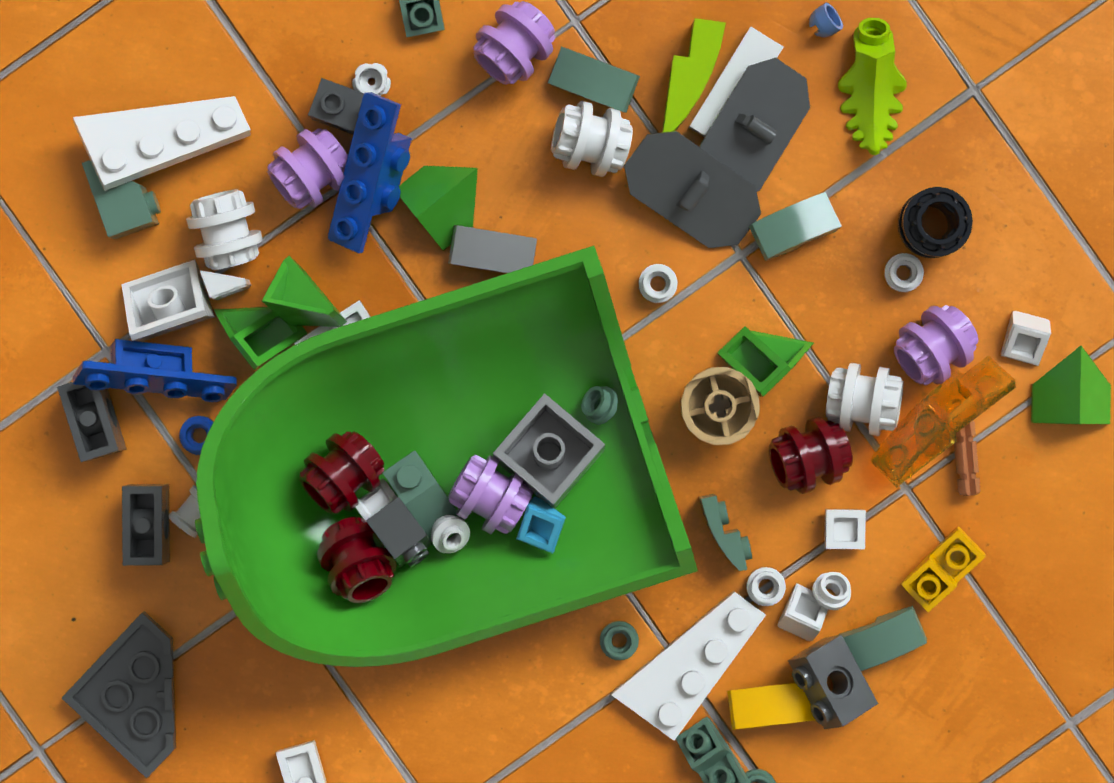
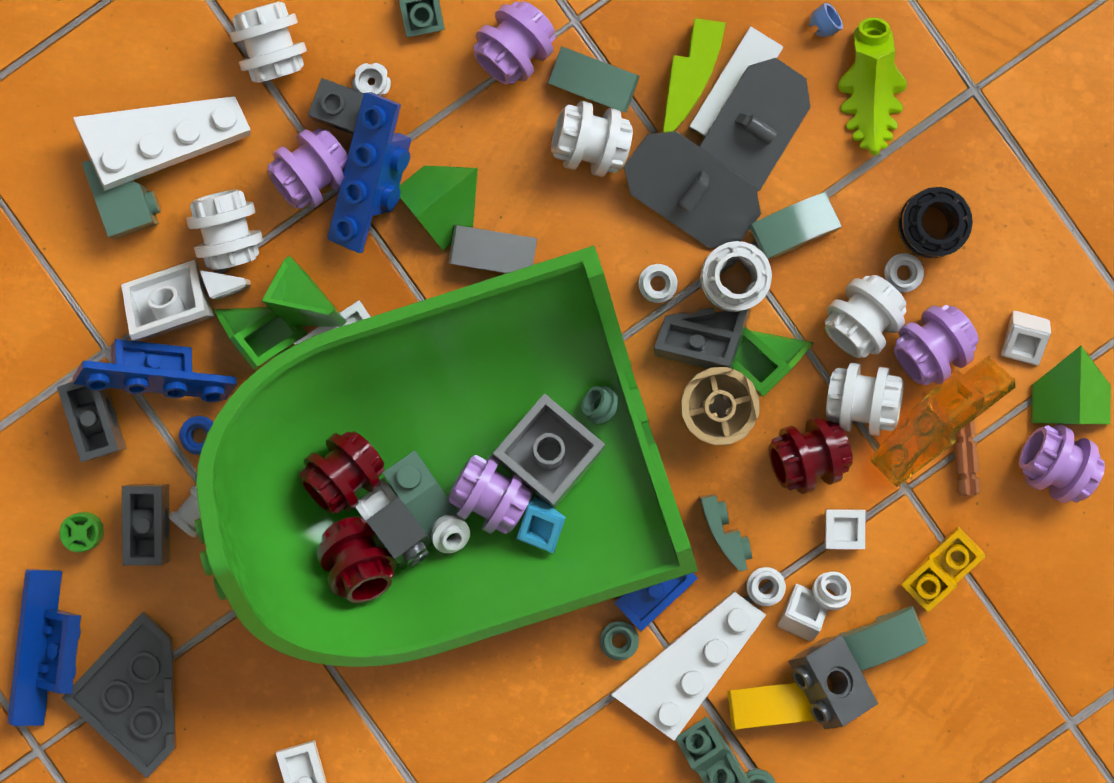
none -> blue bracket [7,569,81,726]
none -> bright green wheel [59,512,104,552]
none -> white piece [229,1,307,83]
none -> blue plate [614,573,698,631]
none -> dark grey wing [654,307,751,369]
none -> white piece [700,241,772,312]
none -> white piece [825,275,907,358]
none -> lavender piece [1019,424,1105,503]

